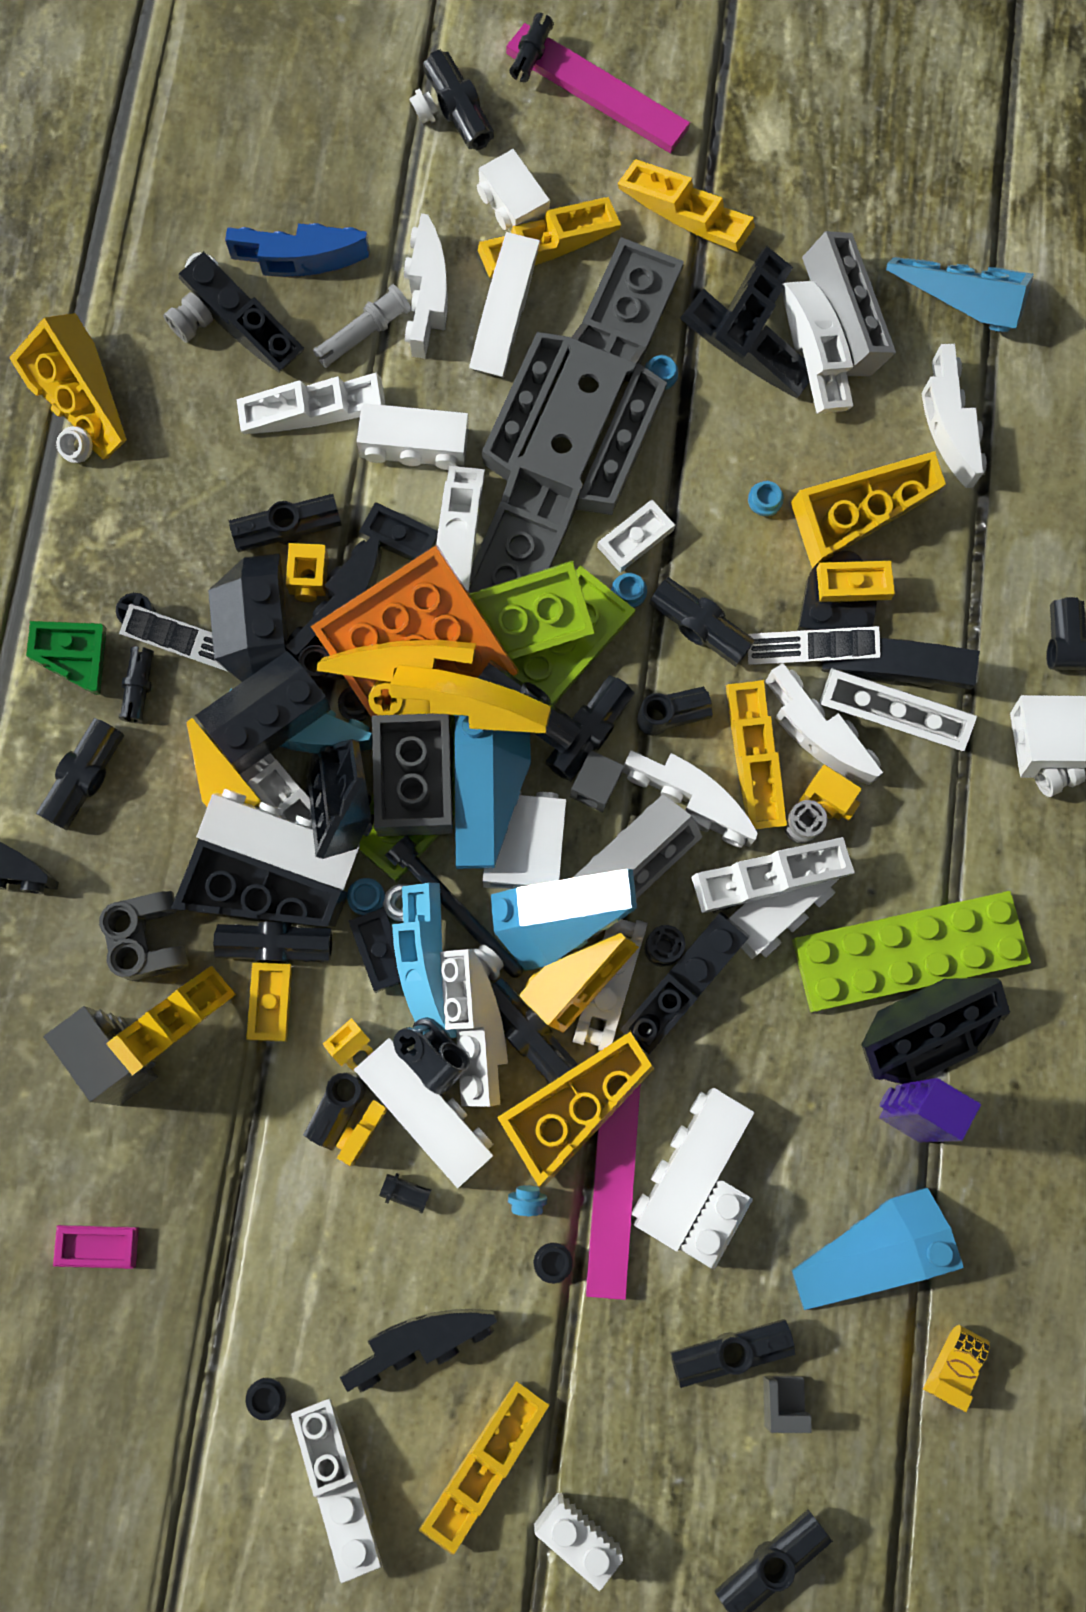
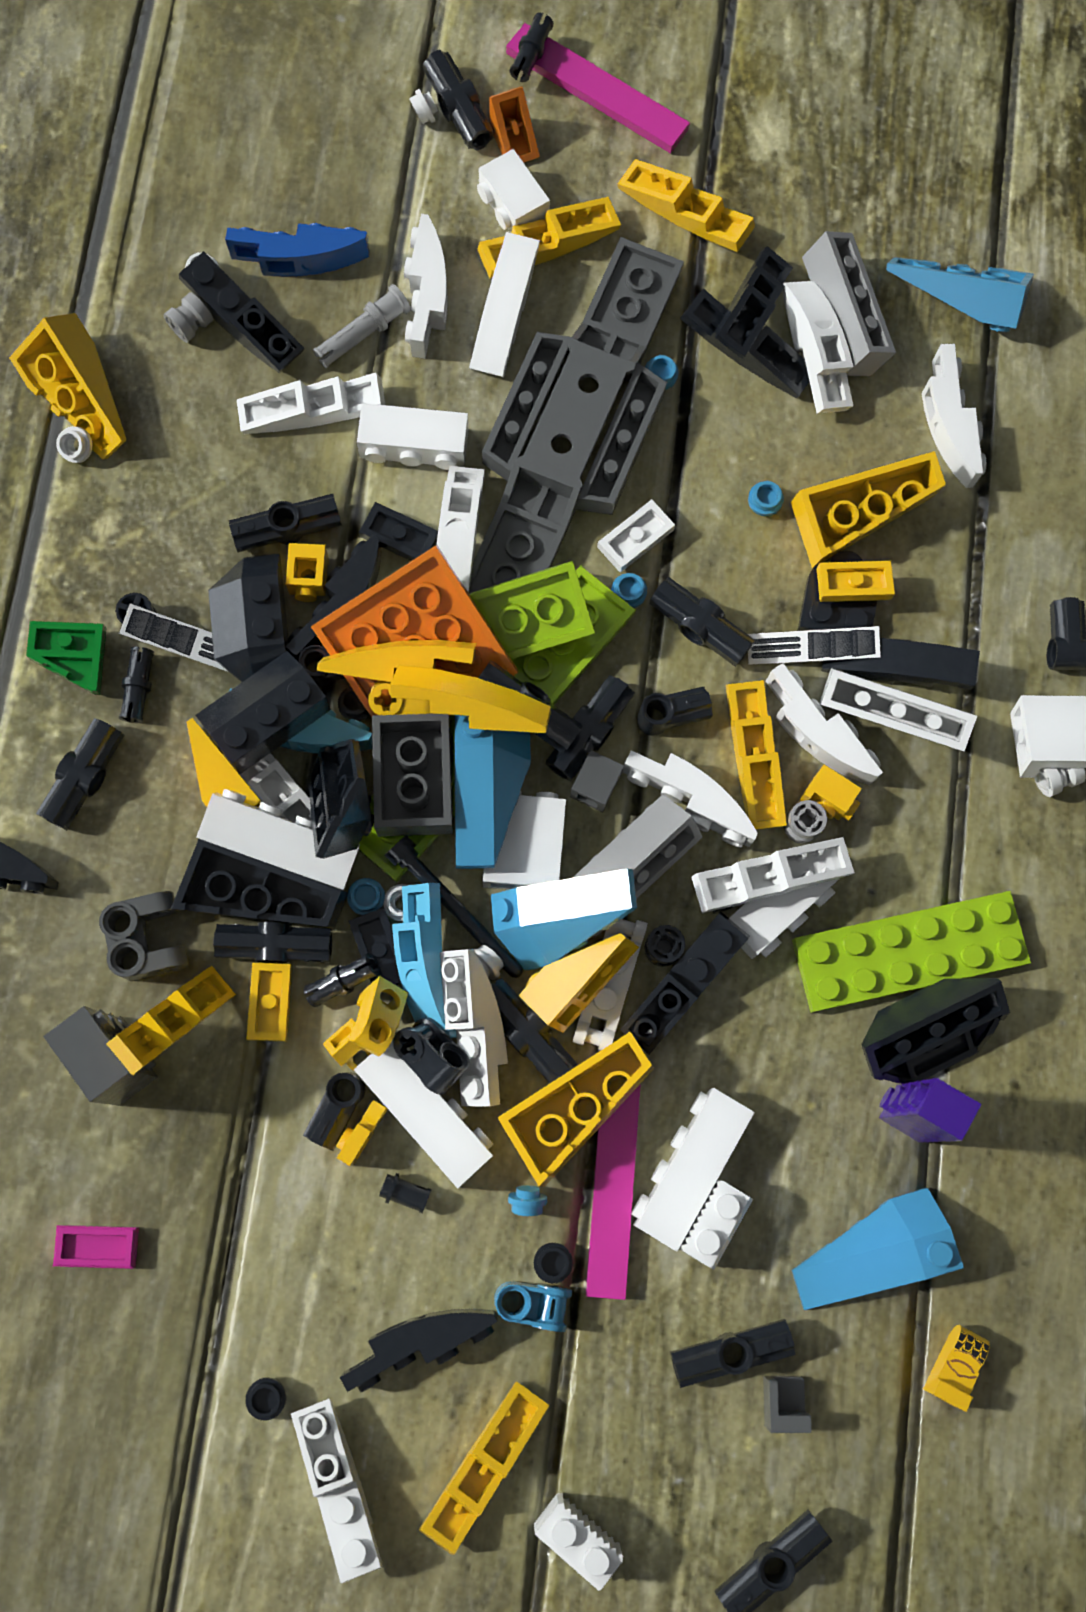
none -> black pin [304,953,380,1007]
none -> yellow leg [350,976,408,1057]
none -> orange slope [489,86,540,163]
none -> dark azure piece [494,1281,572,1332]

